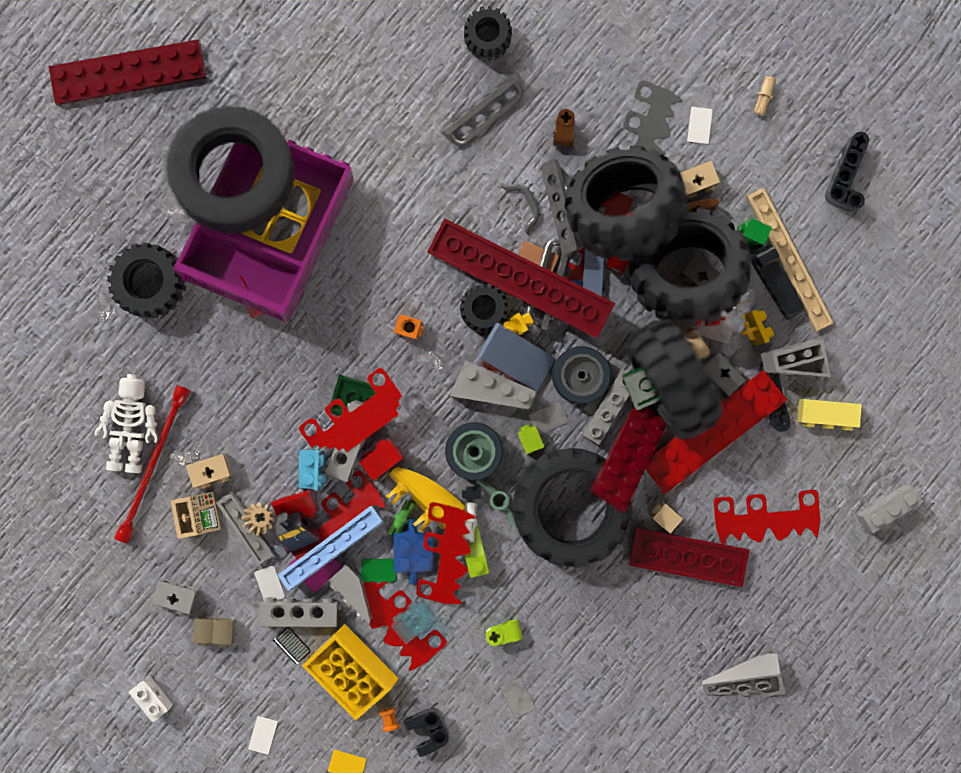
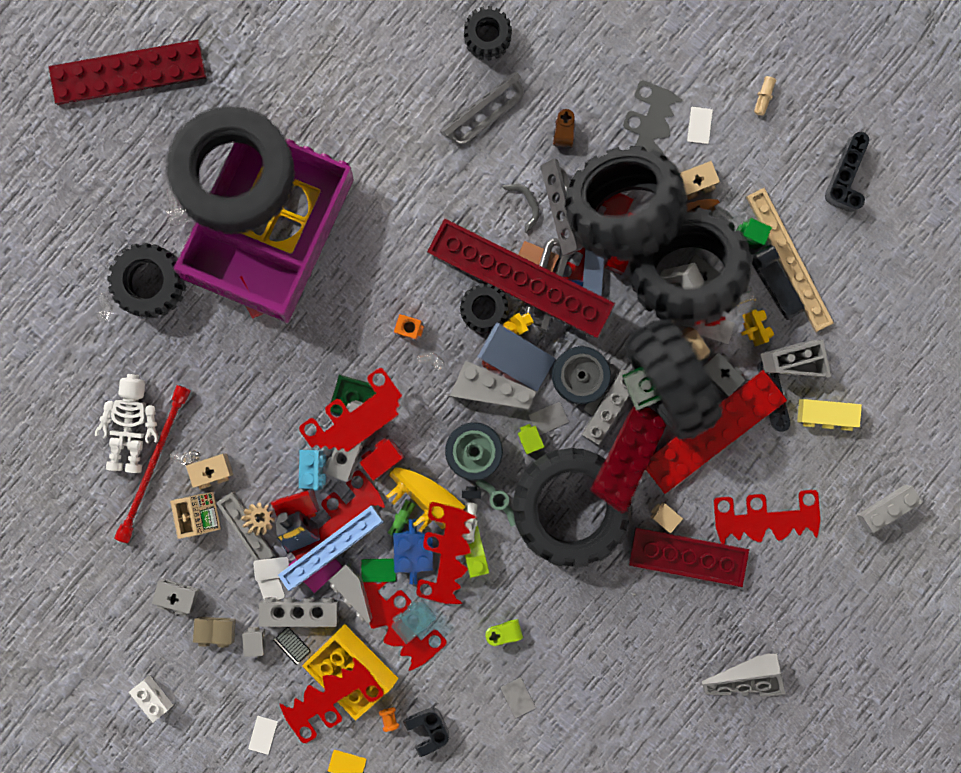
none -> light grey brick [242,626,267,657]
none -> white sticker [253,557,289,580]
none -> red piece [279,657,384,743]
none -> white brick [659,263,705,288]

